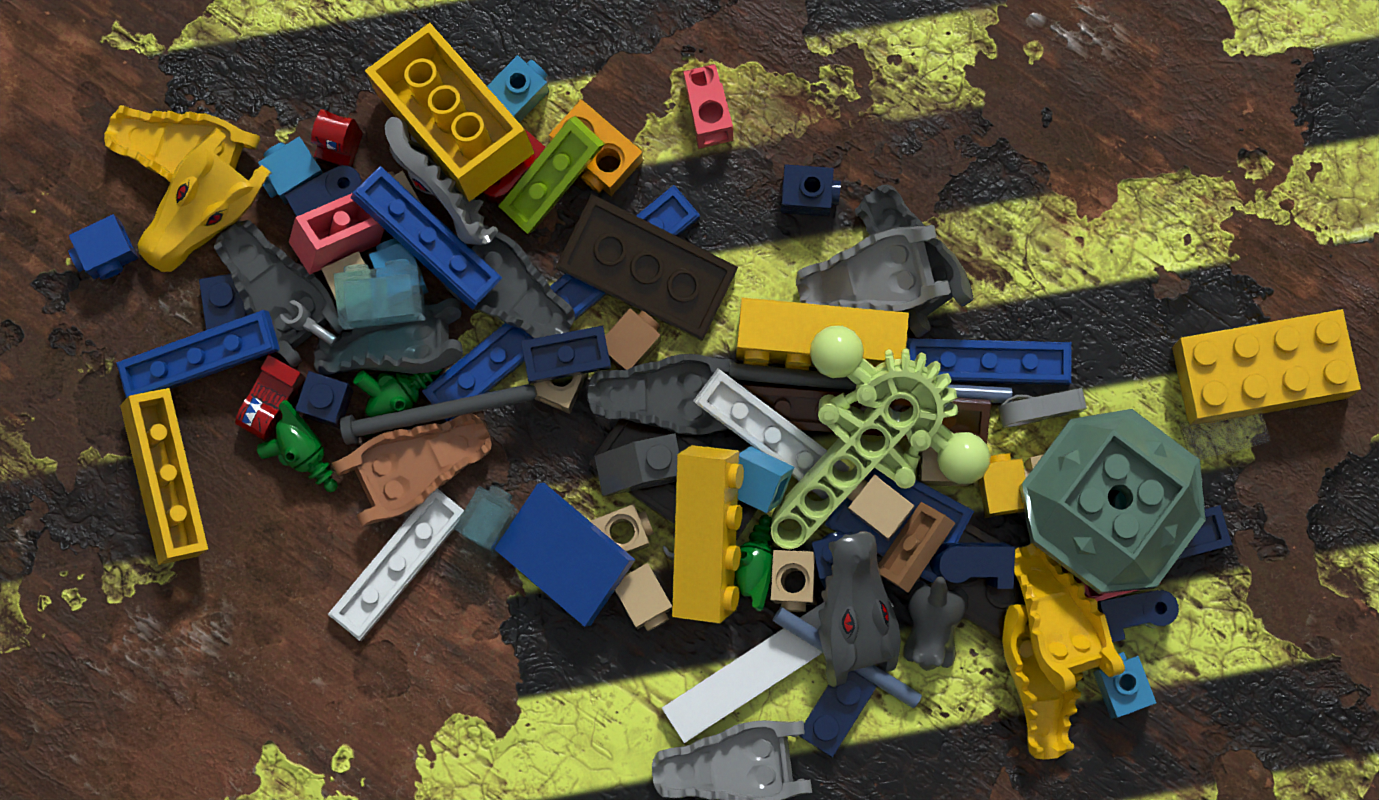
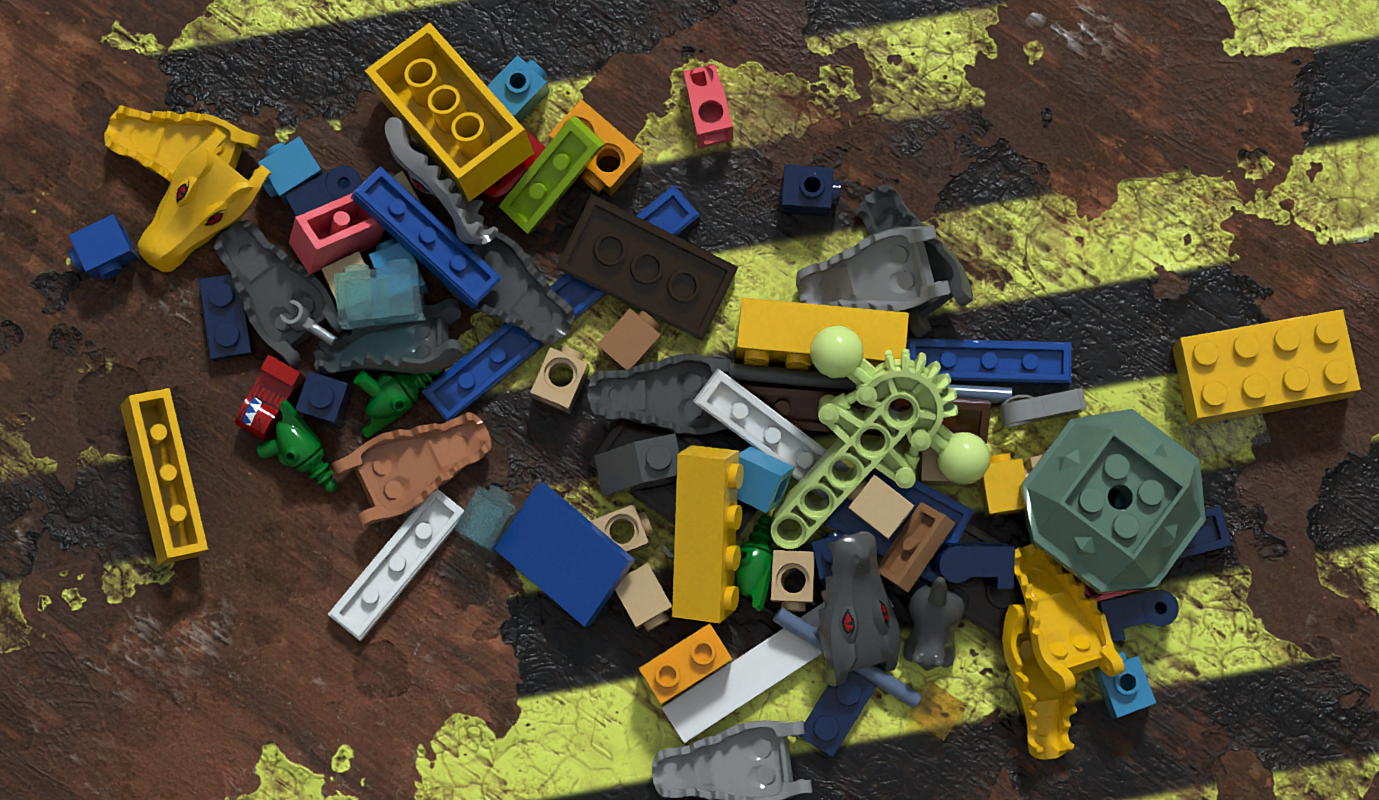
blue tile [116,310,280,398] -> none
red leg [311,109,363,167] -> none
dark grey bar [340,384,537,445] -> none
dark blue plate [521,326,611,384] -> none
none -> light orange brick [639,623,732,706]
none -> clear yellow tile [908,682,967,741]

